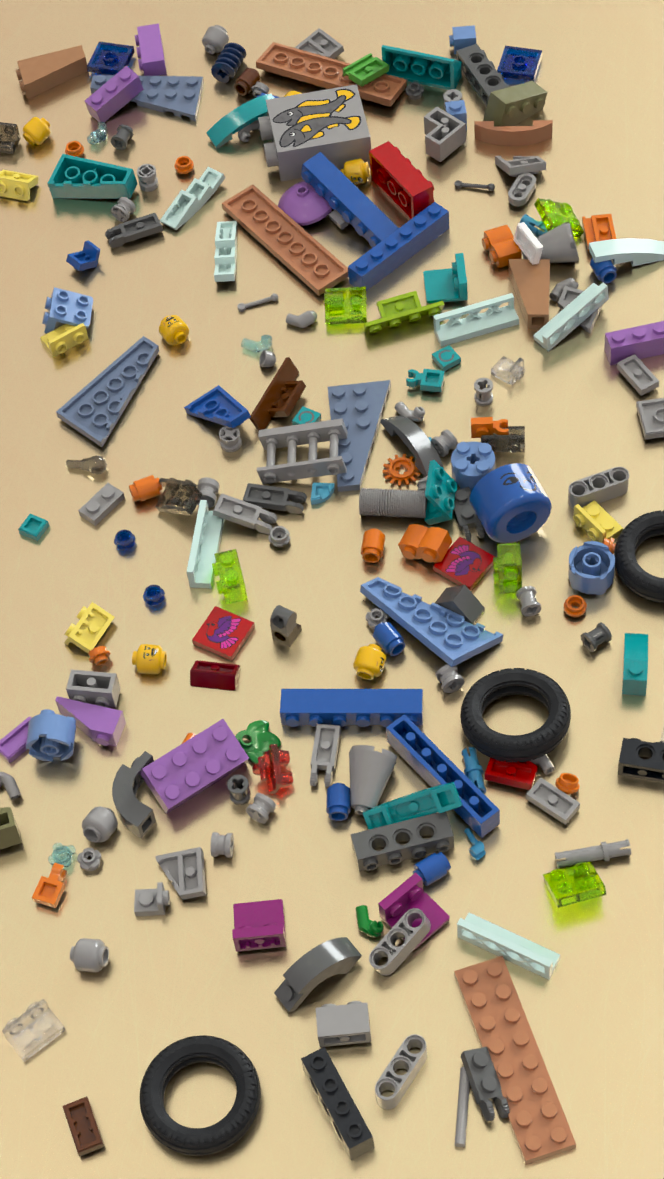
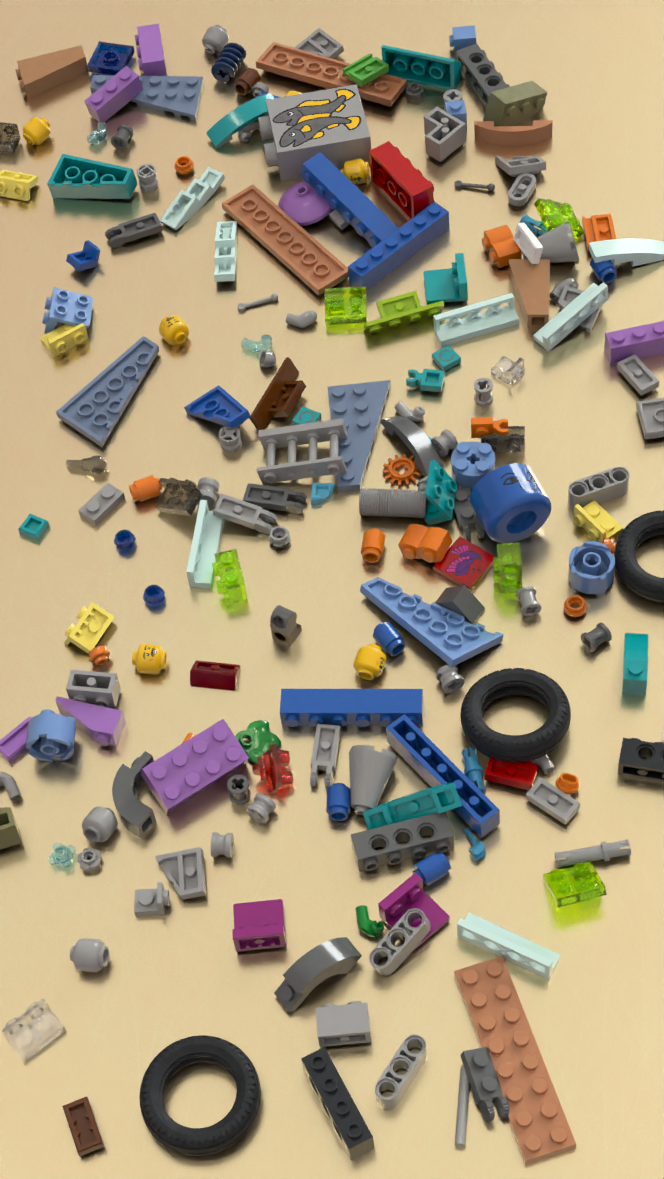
orange plate [32,863,67,908] -> none
orange plate [65,141,84,157] -> none
light grey wheel [111,197,136,222] -> none
red tile [192,606,255,661] -> none
light grey plate [366,608,388,629] -> none
clear blue plate [497,46,542,81] -> none

